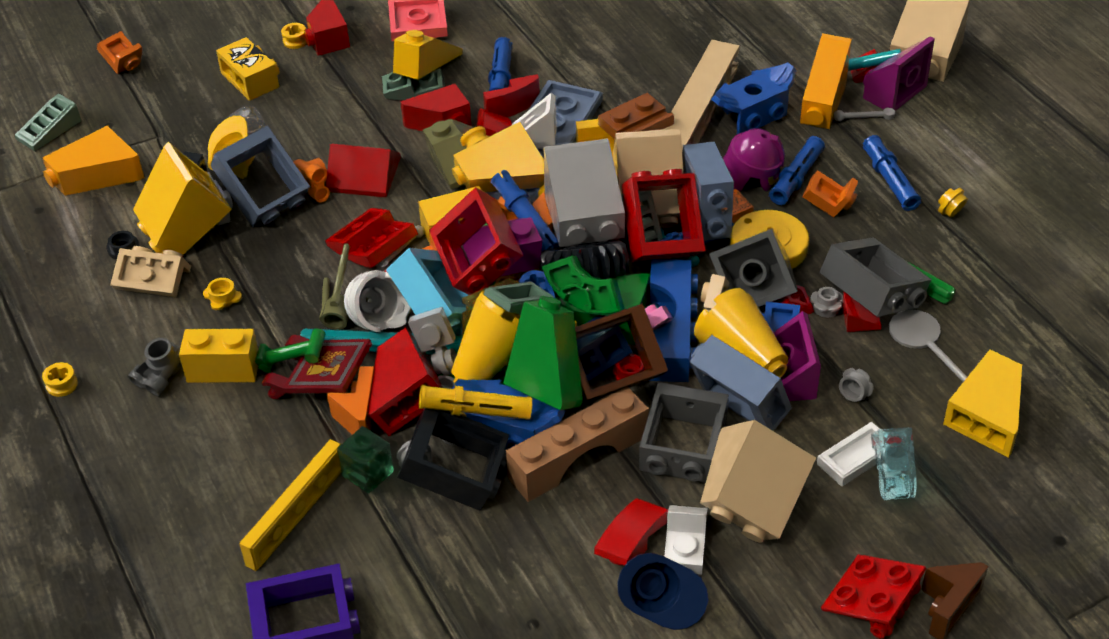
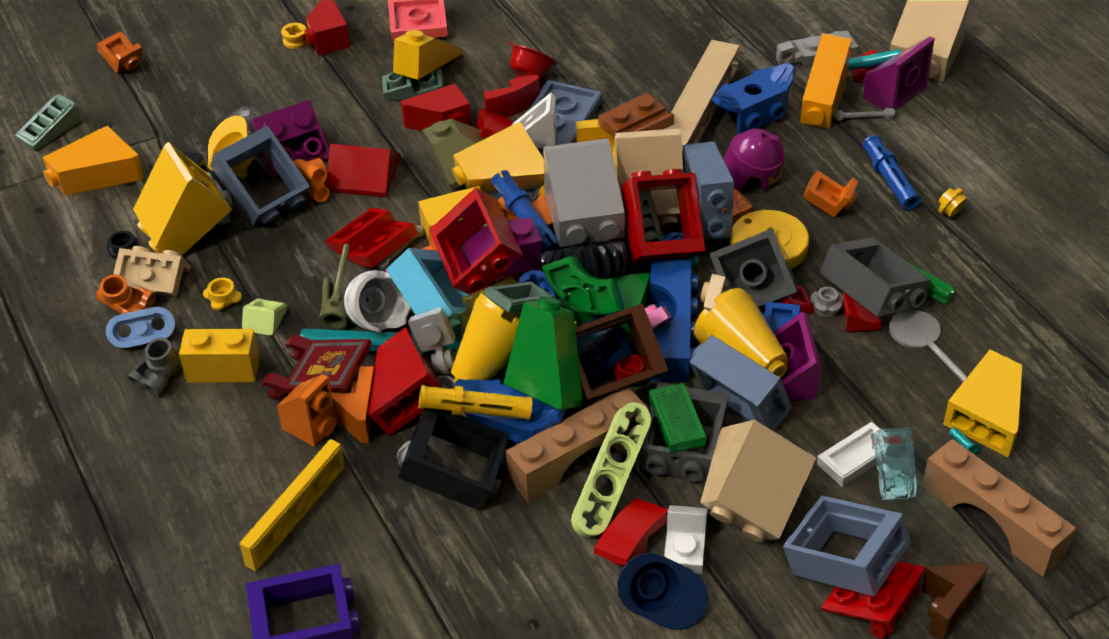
yellow bush [42,362,78,397] -> none
yellow brick [216,37,280,101] -> none
green piece [255,329,326,373] -> none
clear green brick [337,426,394,494] -> none
yellow bush [460,126,490,148] -> none
blue pin [488,37,513,91] -> none
blue pin [769,136,825,205] -> none
light grey plate [839,368,874,402] -> none
none -> orange plate [96,274,156,314]
none -> light blue plate [106,307,175,348]
none -> yellowish green slope [242,298,287,335]
none -> magenta slope [248,99,329,177]
none -> orange slope [277,374,337,447]
none -> red piece [506,41,557,81]
none -> yellowish green beam [571,402,651,538]
none -> green tile [649,383,706,453]
none -> light grey hinge [776,30,858,66]
none -> sand blue window [783,495,911,596]
none -> medium nougat arch [922,439,1076,577]
none -> teal piece [949,427,980,455]

